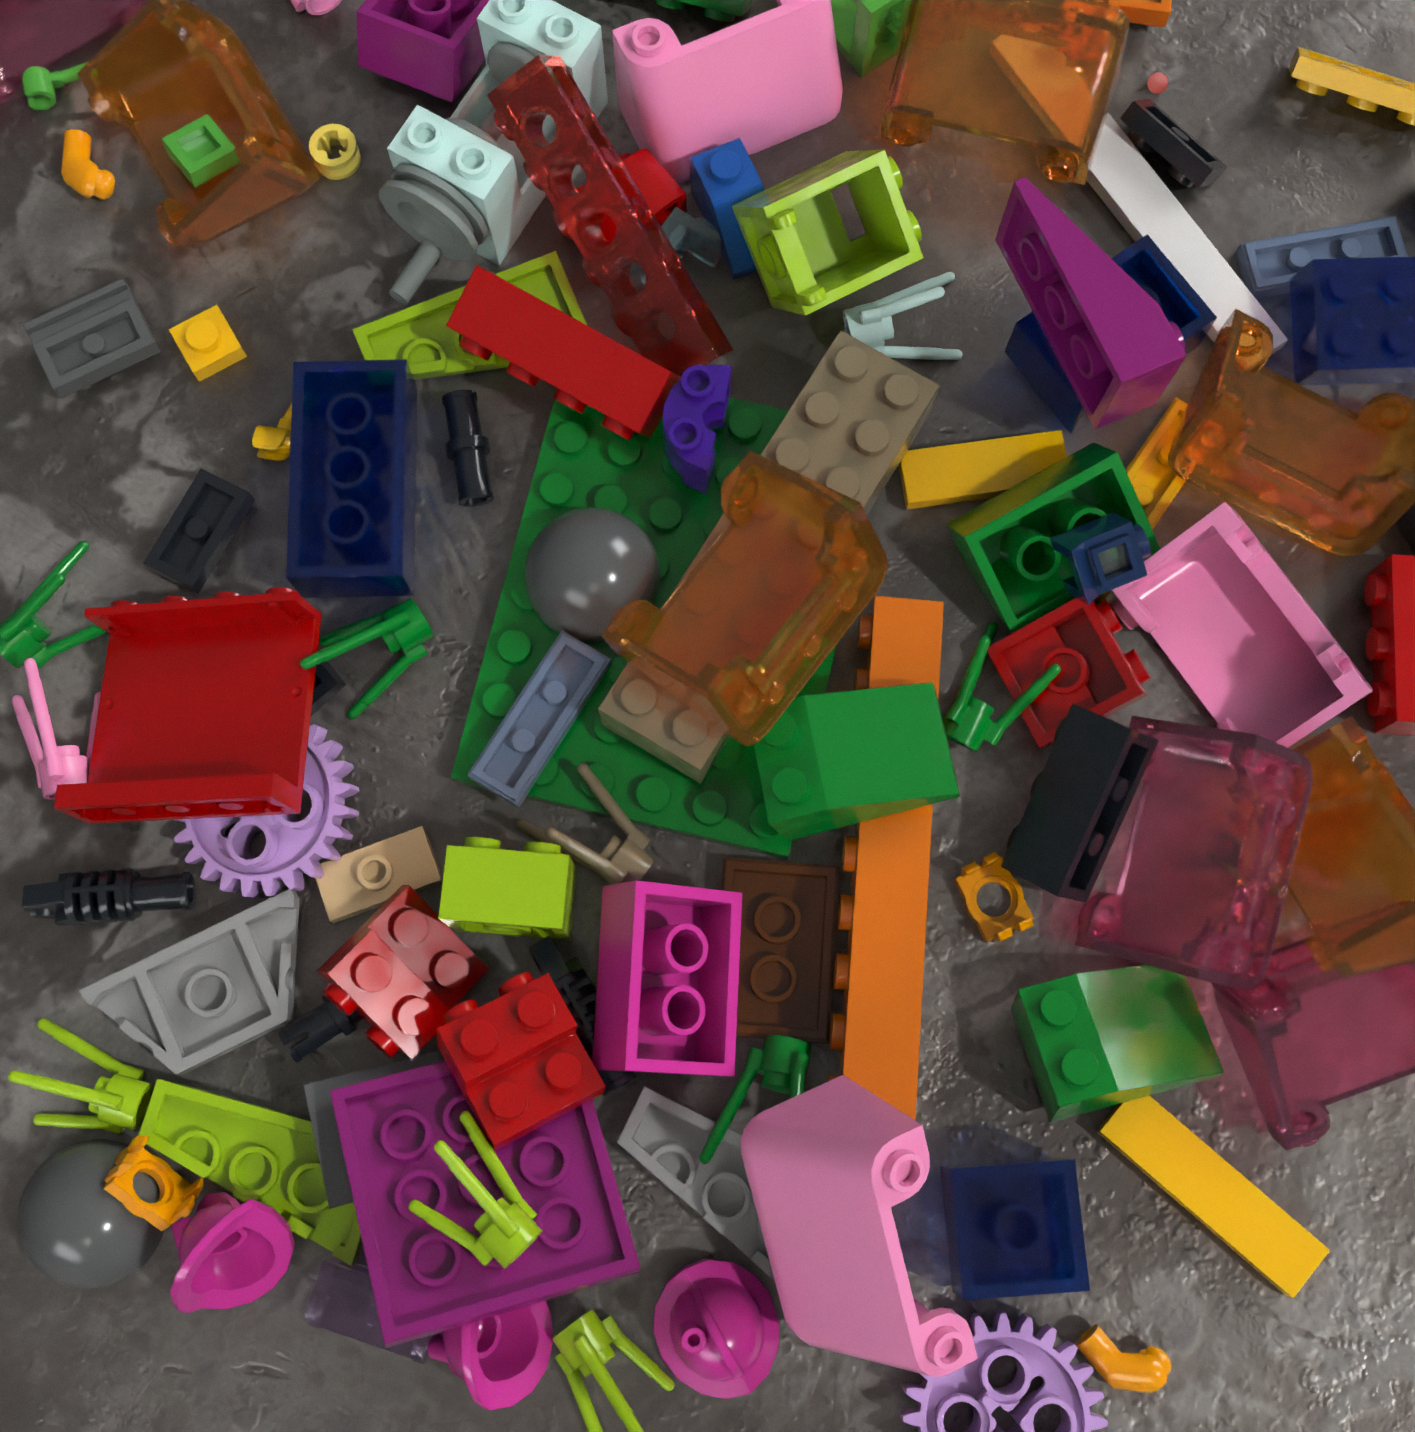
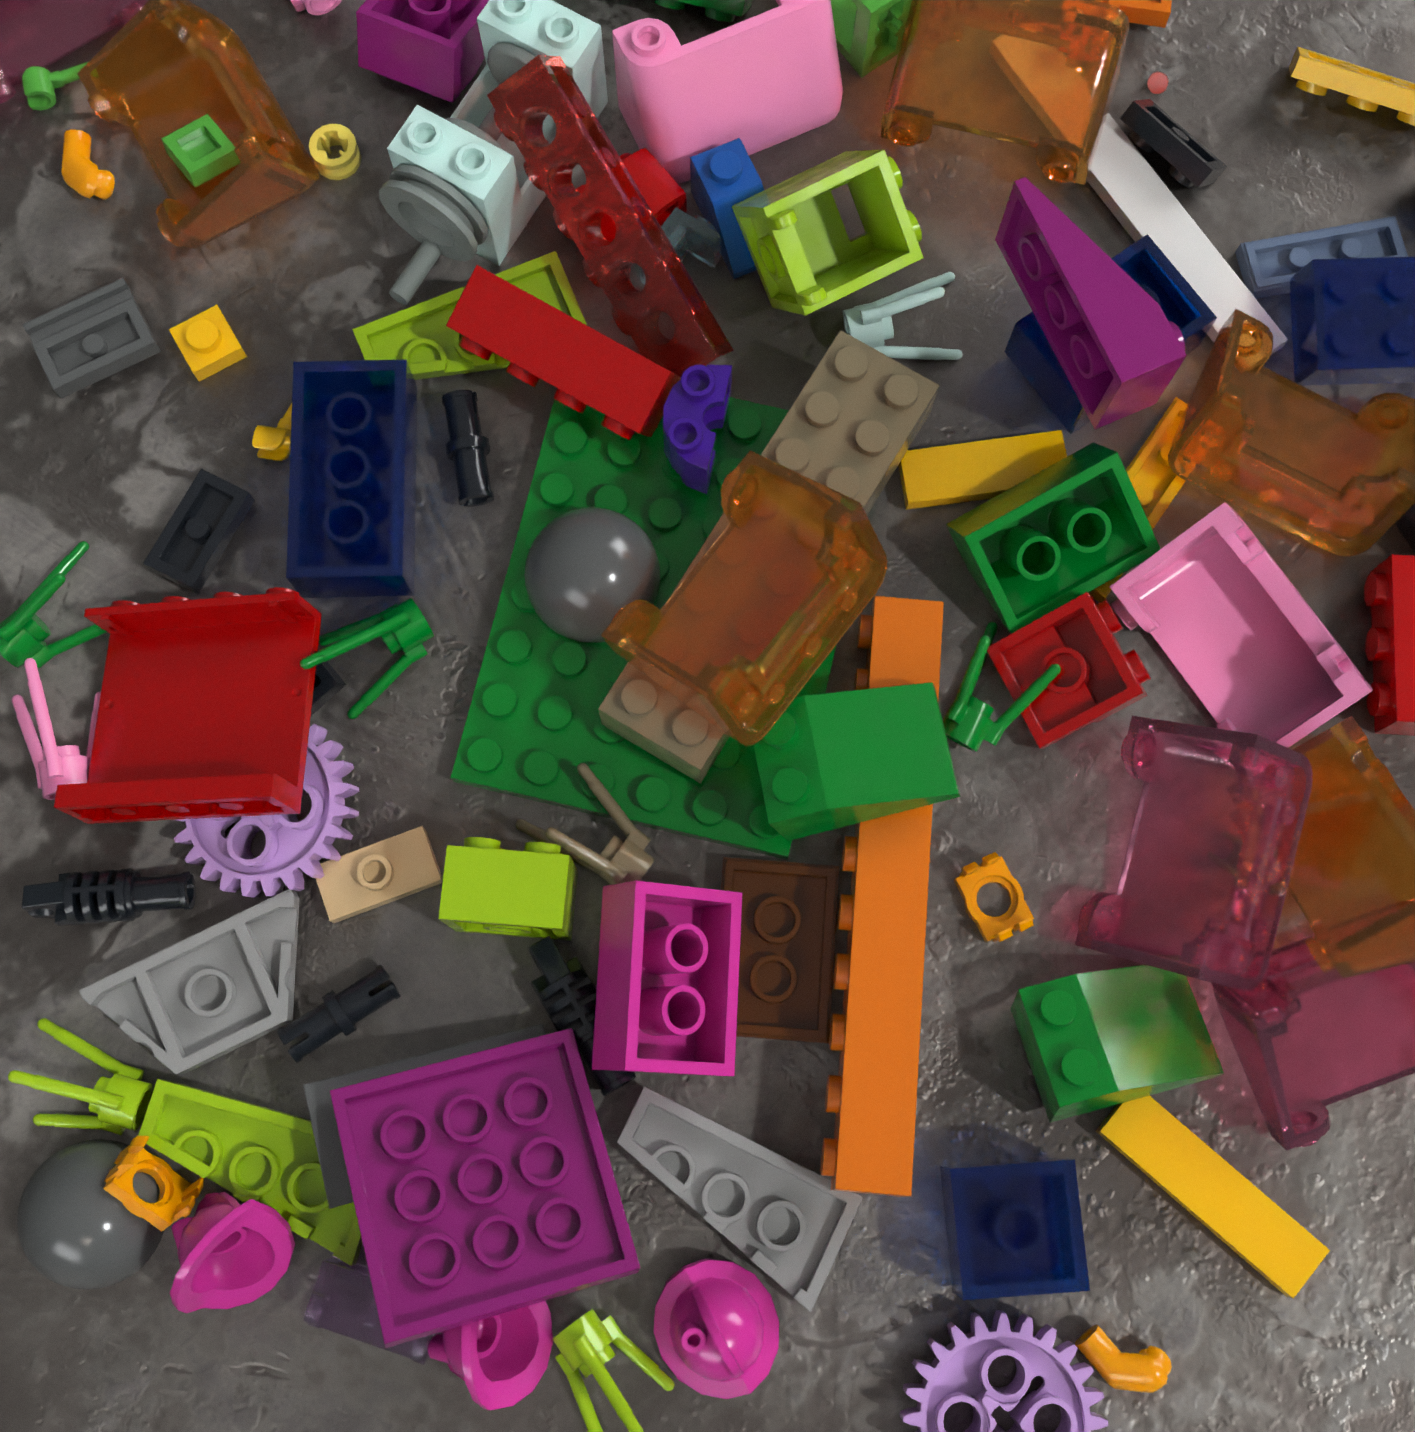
plate [317,885,489,1060] -> none
lime plant [408,1111,542,1270] -> none
red plate [437,972,606,1151] -> none
sand blue tile [467,630,612,809] -> none
green plant [699,1035,813,1164] -> none
bright pink windscreen [740,1075,978,1377] -> none
black brick [1001,704,1159,903] -> none
dark blue window [1050,512,1151,605] -> none

